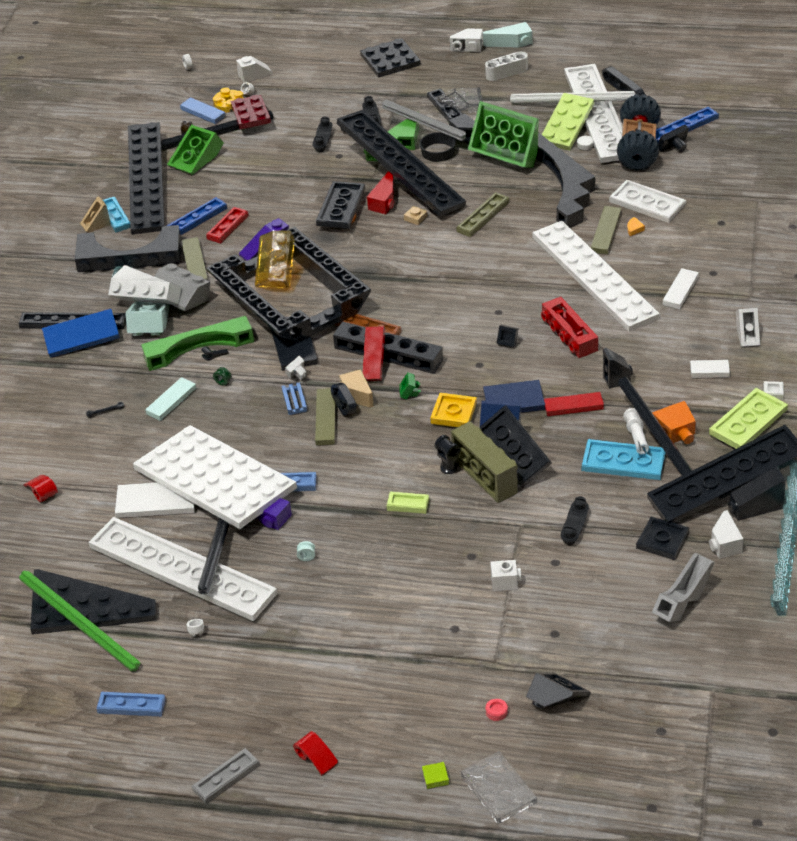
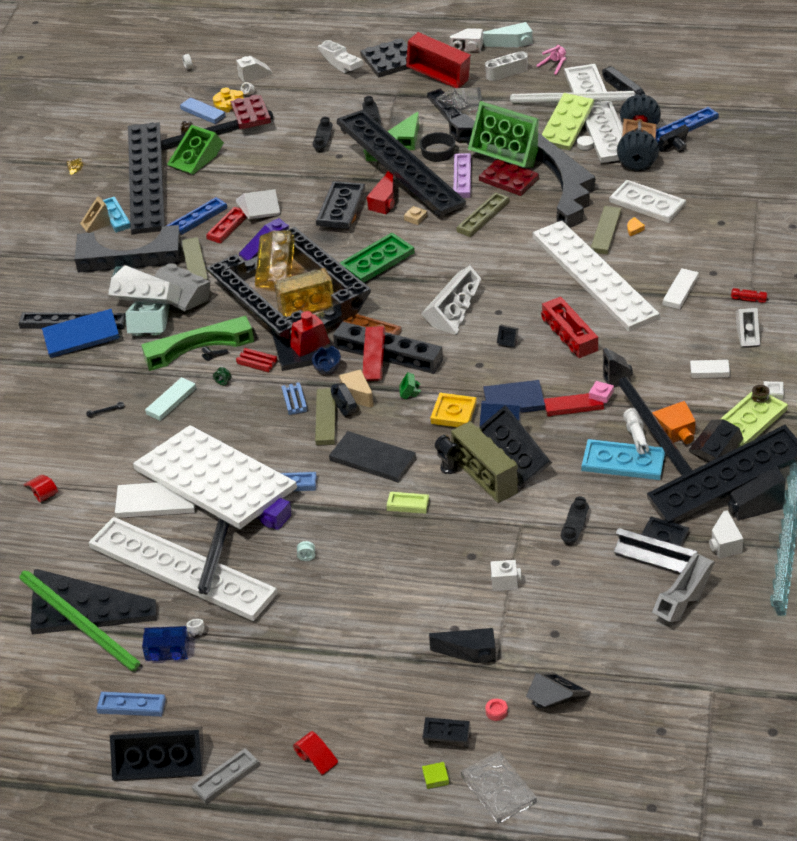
white tile [285,356,306,381] -> none
light grey axle [382,99,466,141] -> none
none -> clear yellow tile [66,158,83,175]
none -> black slope [109,726,204,780]
none -> clear blue brick [142,626,190,661]
none -> white slope [236,189,280,219]
none -> red tile [236,348,277,372]
none -> clear yellow brick [274,268,333,317]
none -> red torso [291,311,330,357]
none -> dark blue hair [312,346,341,374]
none -> white slope [318,40,364,73]
none -> black tile [329,431,416,482]
none -> green plate [340,233,415,283]
none -> red piece [406,32,471,89]
none -> white wedge [421,265,481,335]
none -> black hinge [422,717,471,747]
none -> black slope [429,628,496,663]
none -> lavender tile [453,153,471,198]
none -> dark red plate [479,159,539,196]
none -> bright pink plant [537,45,566,75]
none -> bright pink plate [589,381,614,403]
none -> fence [614,528,698,574]
none -> black slope [689,419,744,462]
none -> red axle [731,288,767,303]
none -> dark brown bush [752,385,770,403]

